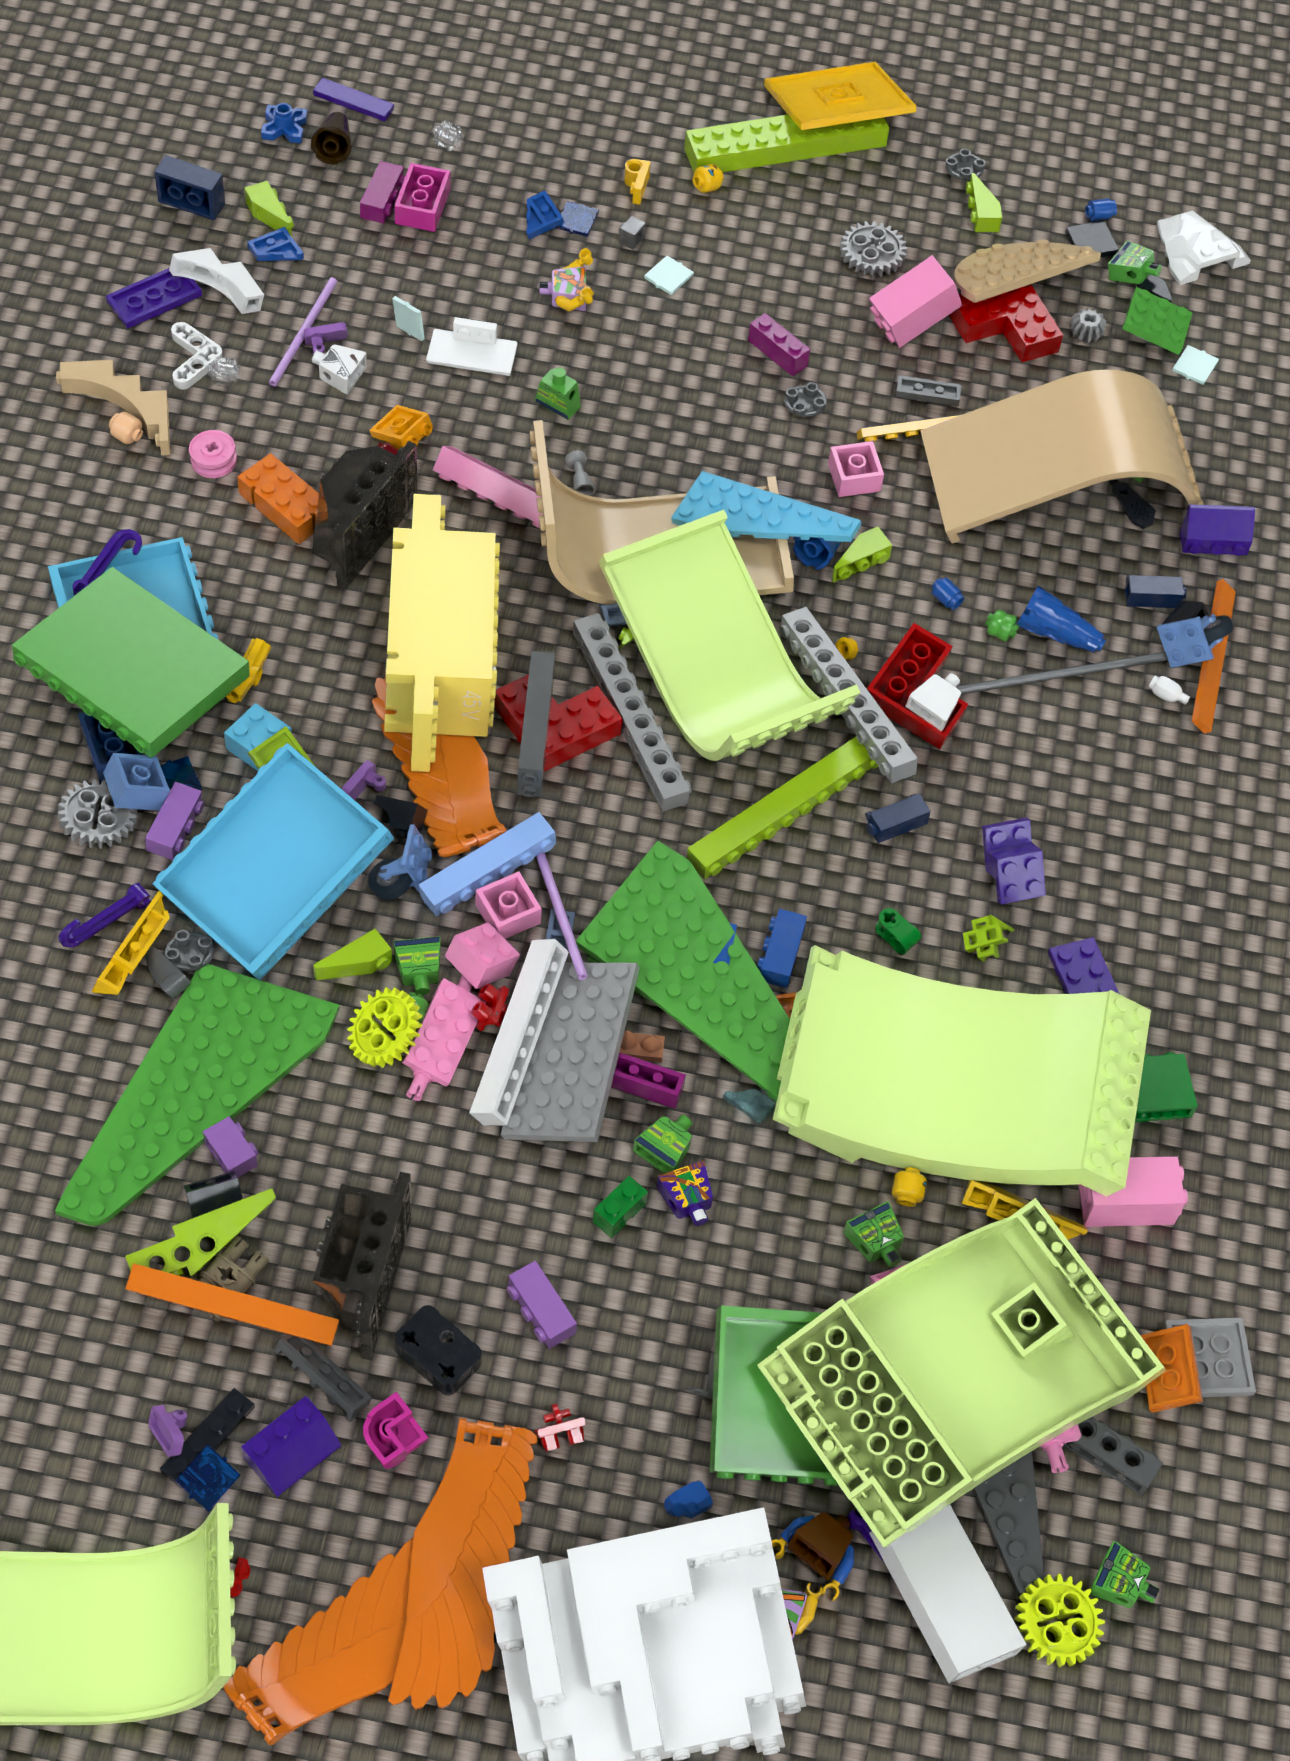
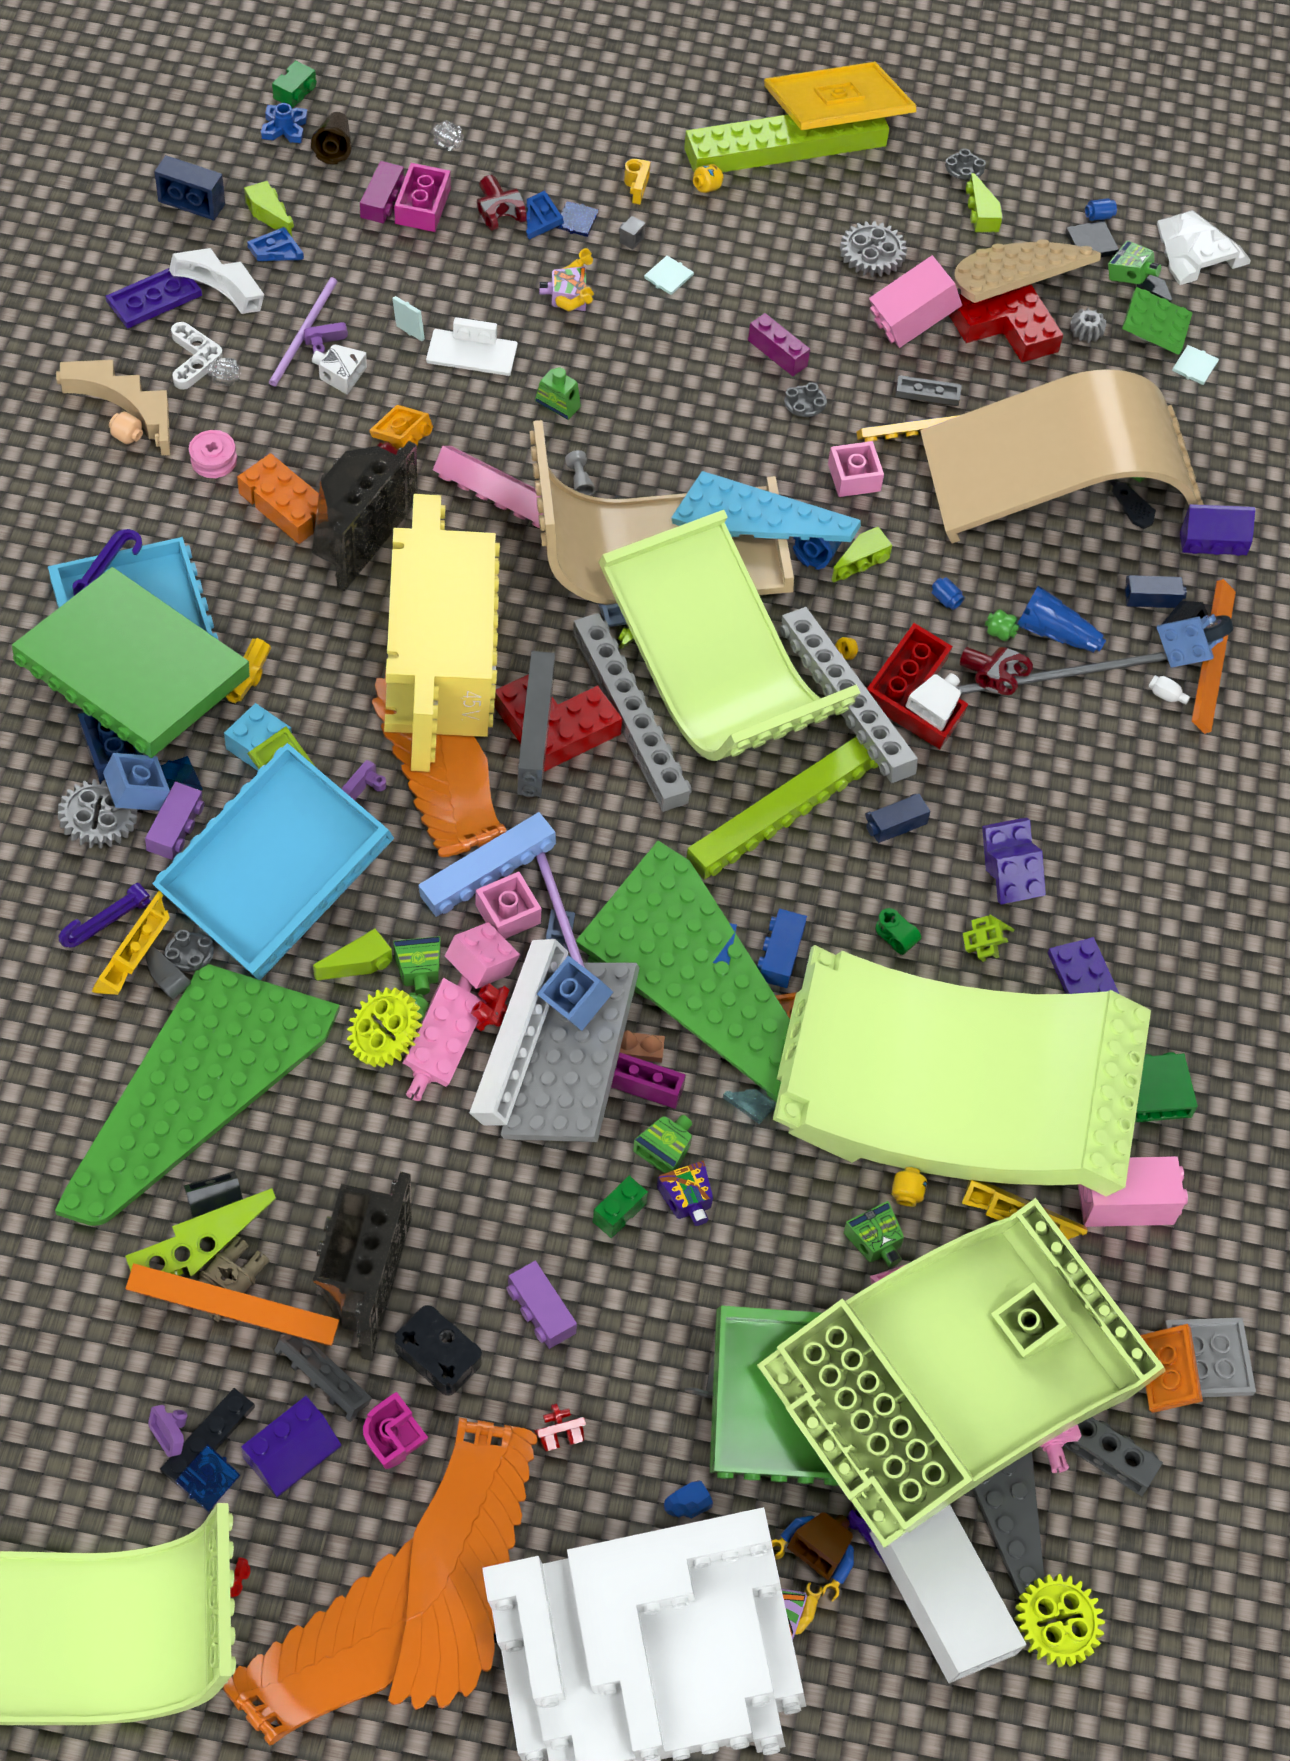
medium lavender brick [203,1116,259,1178] -> none
tile [313,77,394,122] -> none
plate [368,824,432,900] -> none
black arch [374,795,428,838] -> none
torso [1090,1541,1160,1608] -> none
none -> green brick [272,60,317,108]
none -> dark red connector [476,175,527,231]
none -> medium blue brick [537,955,613,1031]
none -> dark red connector [960,647,1033,695]

